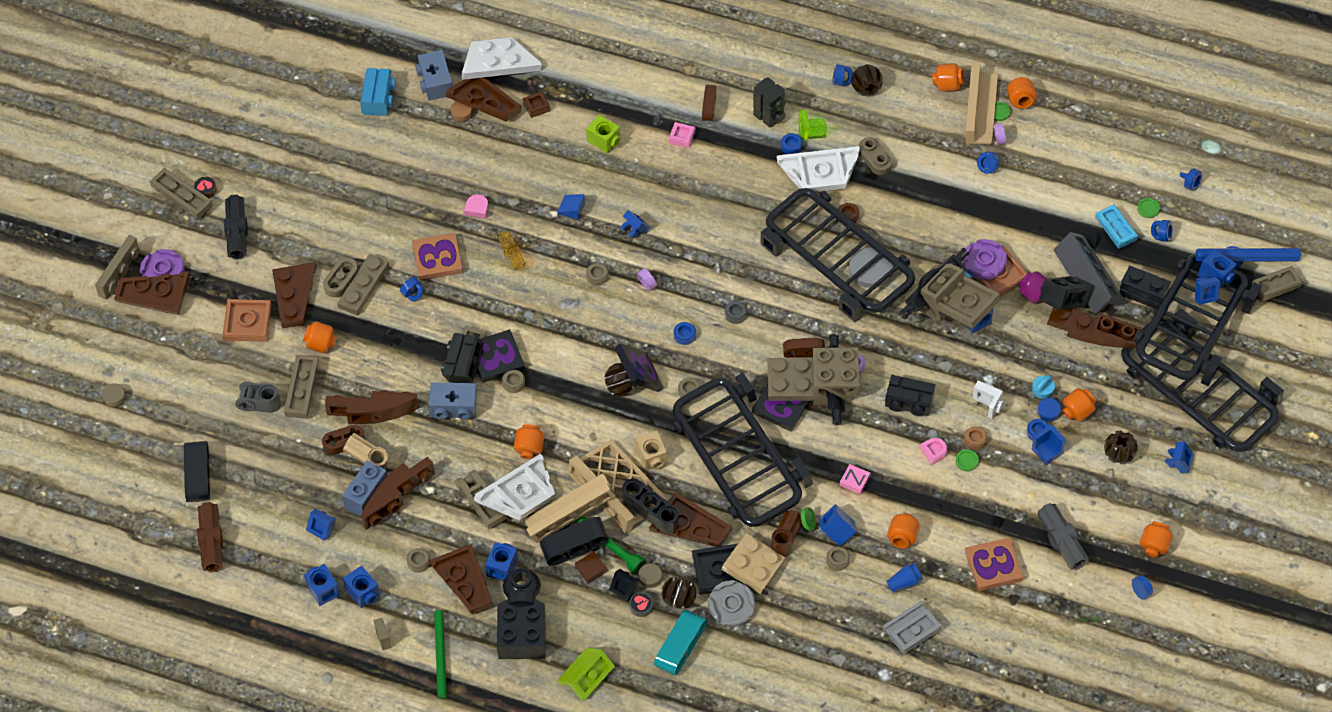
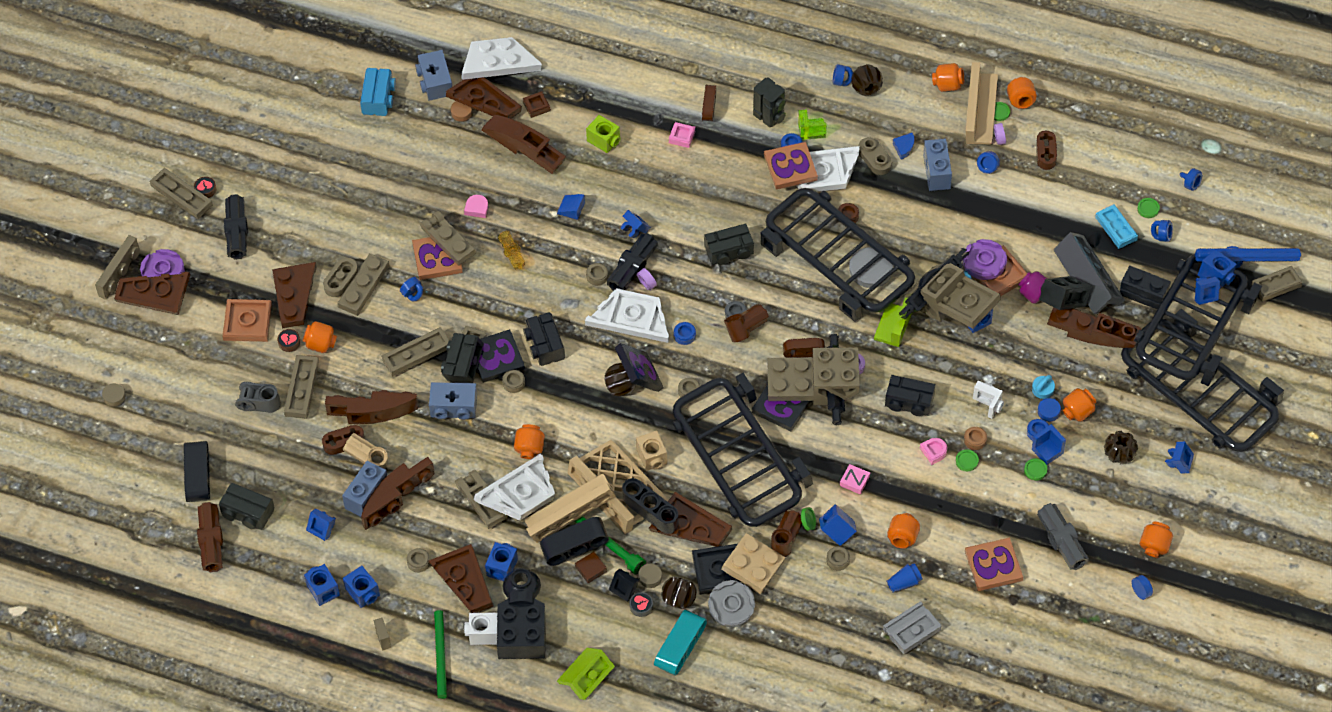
none -> pearl dark grey brick [219,483,275,530]
none -> tile [277,329,300,352]
none -> dark tan plate [381,327,449,377]
none -> dark tan plate [420,211,476,266]
none -> white brick [464,613,497,645]
none -> reddish brown slope [482,115,566,174]
none -> black brick [523,312,565,366]
none -> white wing [585,288,669,343]
none -> black piece [607,233,658,291]
none -> pearl dark grey brick [704,223,754,265]
none -> reddish brown piece [724,304,769,342]
none -> nougat tile [764,142,818,190]
none -> lime panel [874,297,912,347]
none -> blue tile [892,132,914,160]
none -> sand blue brick [923,139,952,191]
none -> bright green piece [1024,458,1047,481]
none -> reddish brown beam [1036,130,1057,170]

